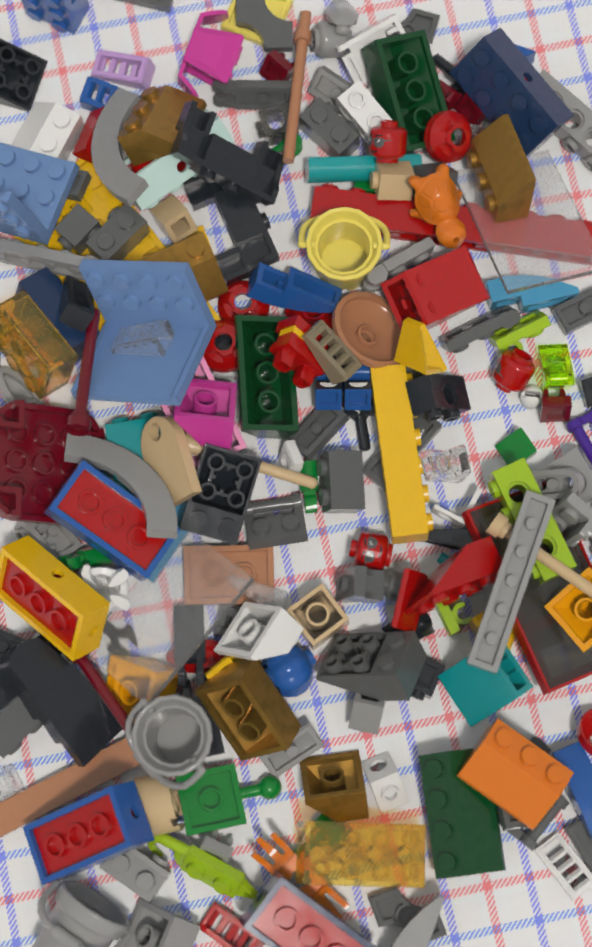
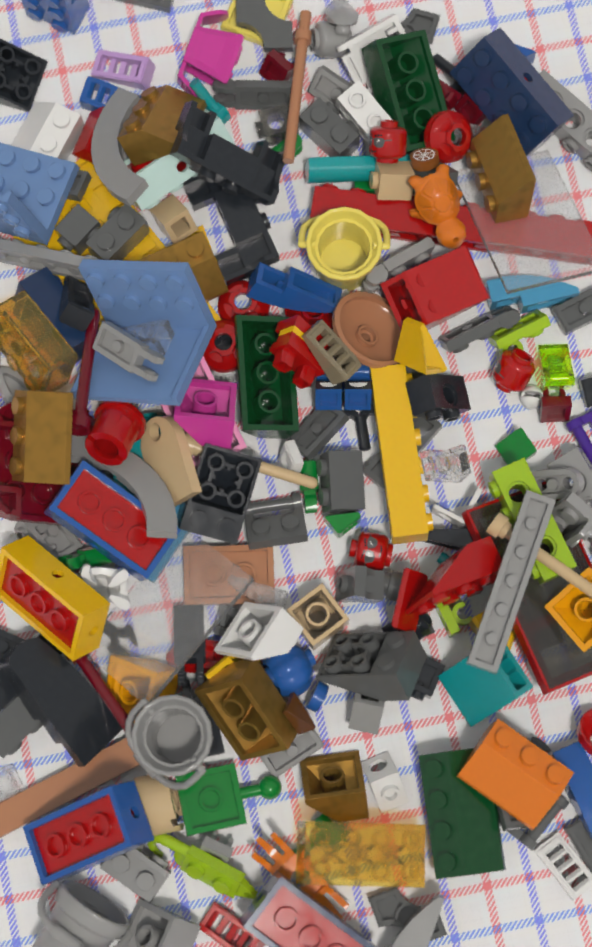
none -> pearl gold slope [9,390,73,485]
none -> red piece [85,401,146,466]
none -> light grey hinge [92,321,165,382]
none -> teal bar [189,78,231,124]
none -> reddish brown slope [283,692,316,735]
none -> blue tile [306,681,329,712]
none -> green slope [324,512,361,538]
none -> dark orange tile [410,147,440,172]

